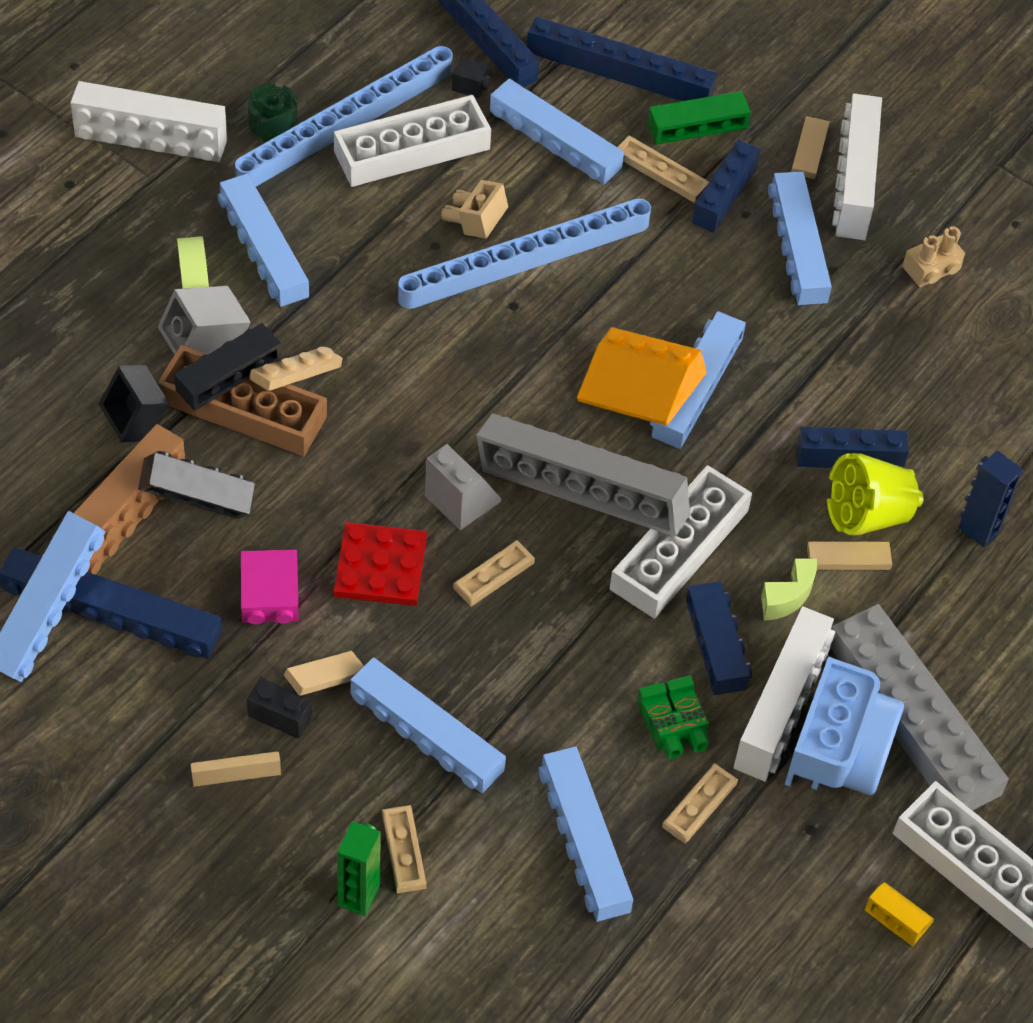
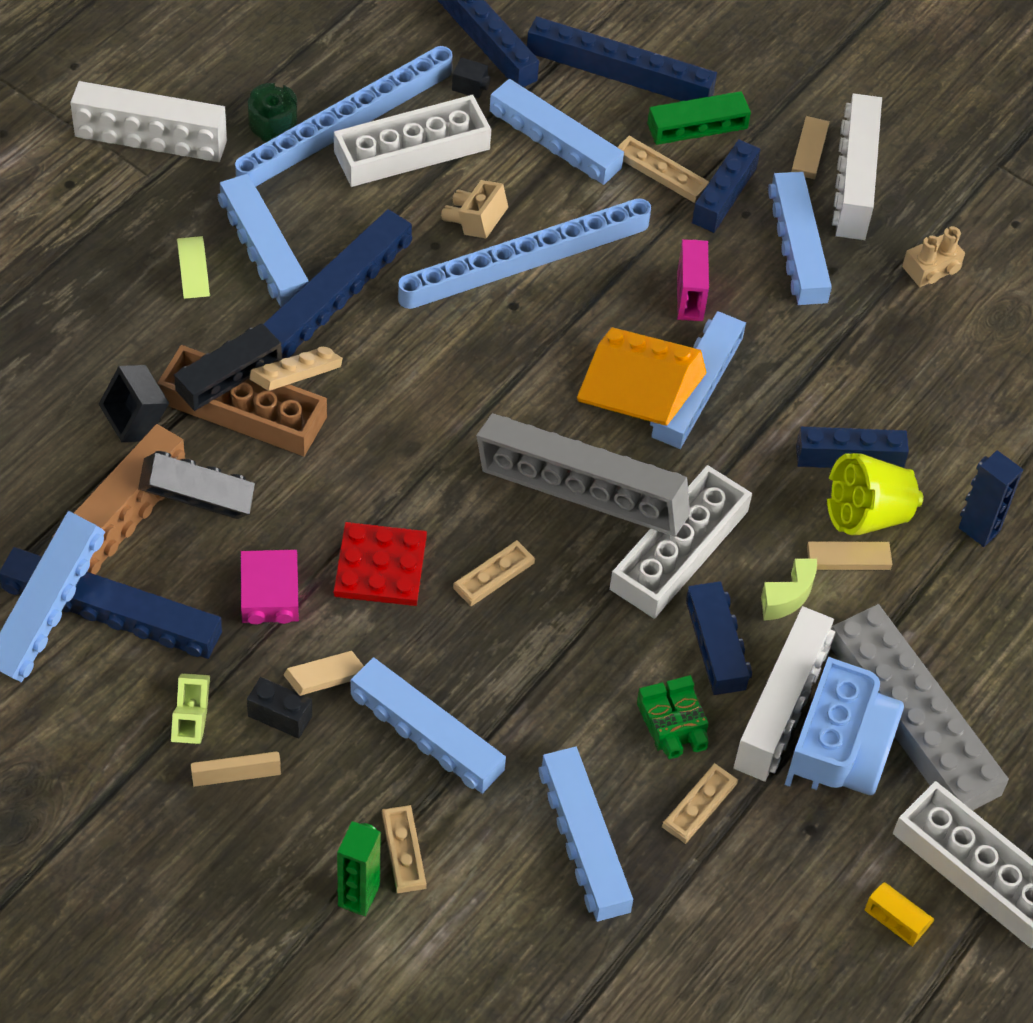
light grey slope [158,286,251,355] -> none
light grey slope [425,444,501,530] -> none
none -> yellowish green brick [171,674,210,744]
none -> dark blue brick [264,209,412,359]
none -> dark pink brick [677,239,709,321]

